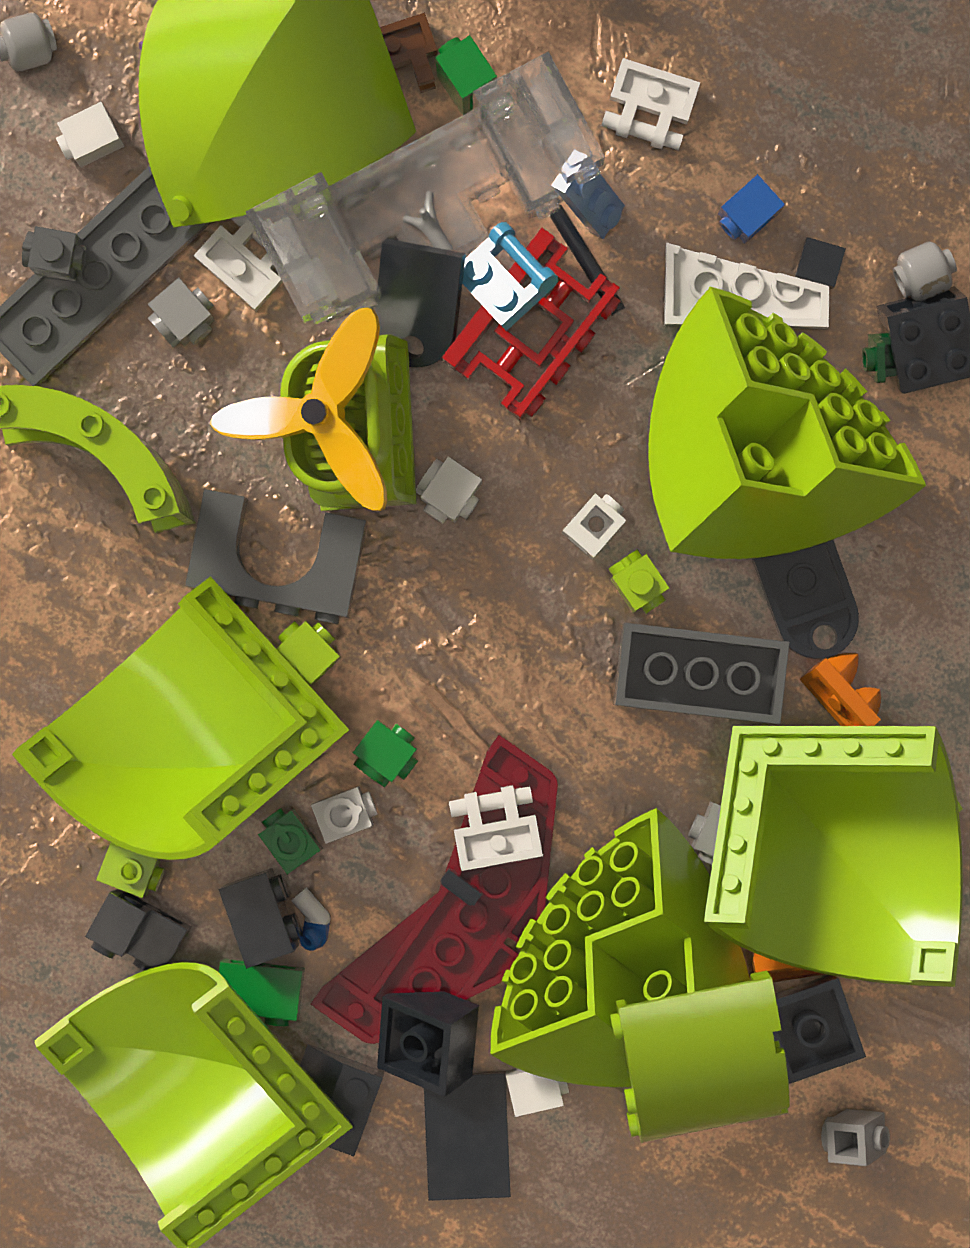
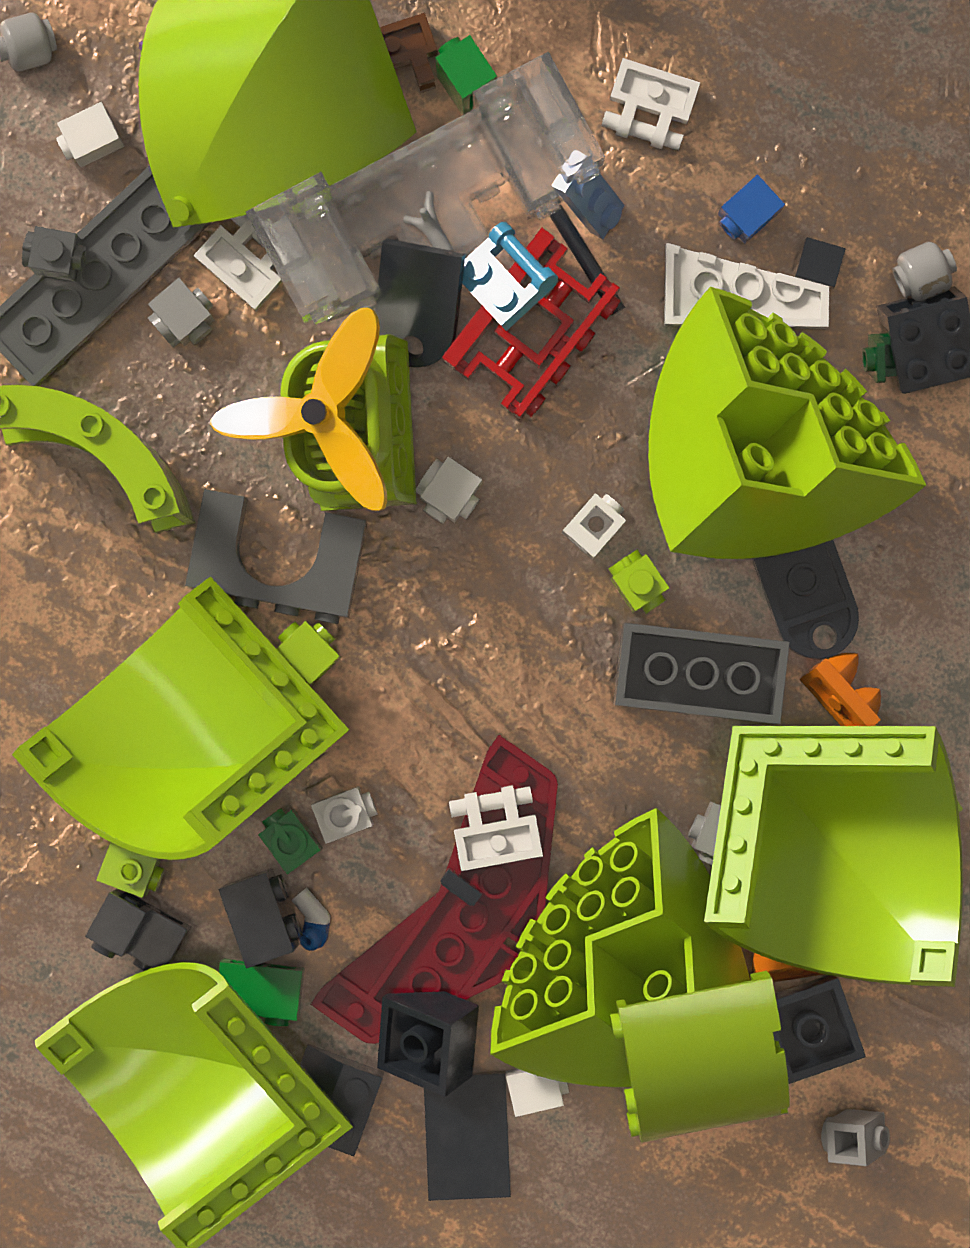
green brick [352,720,418,788] -> none

